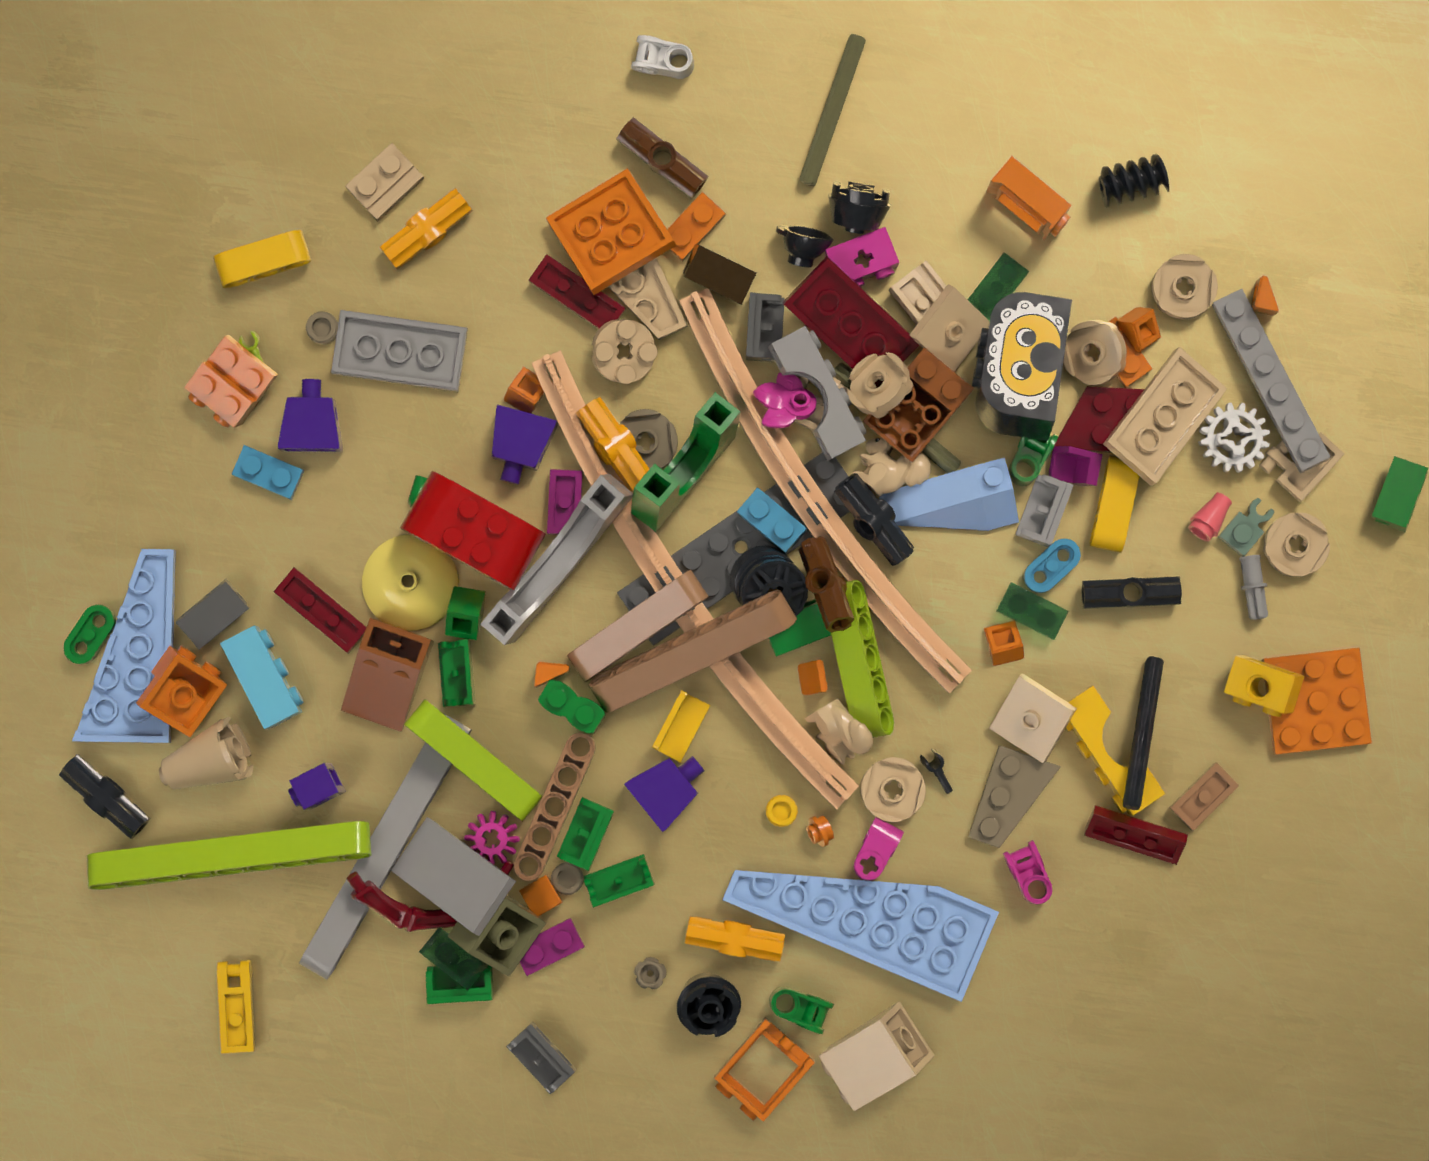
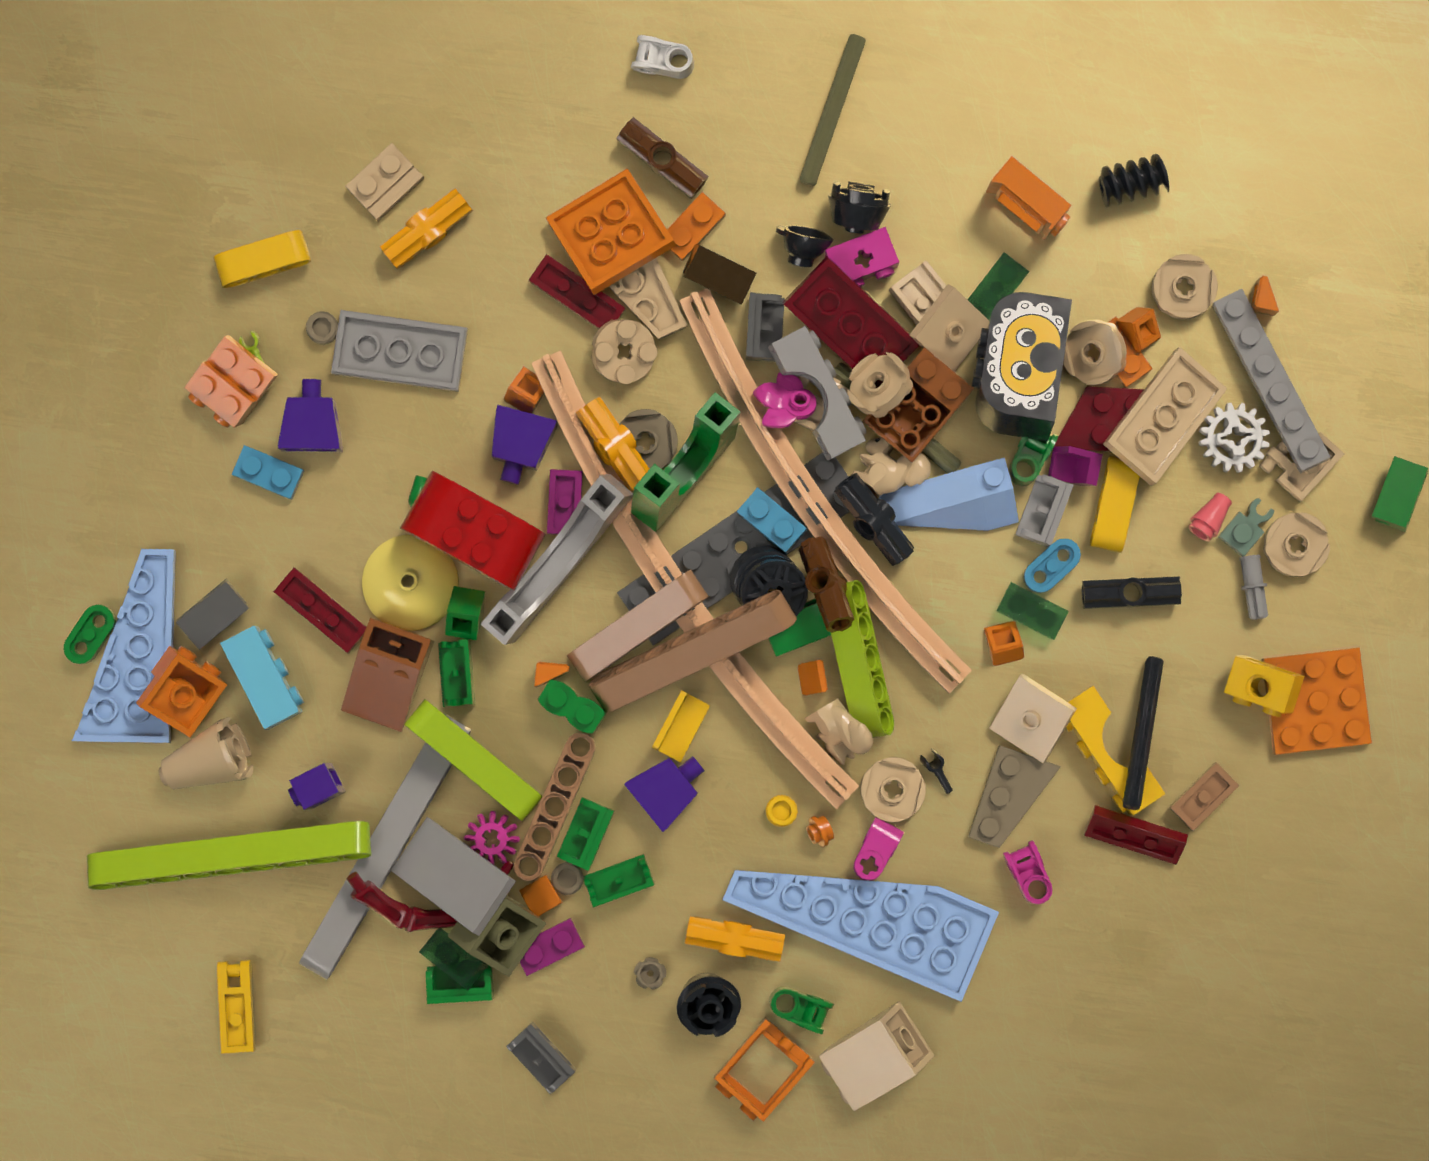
black piece [59,754,151,839] -> none

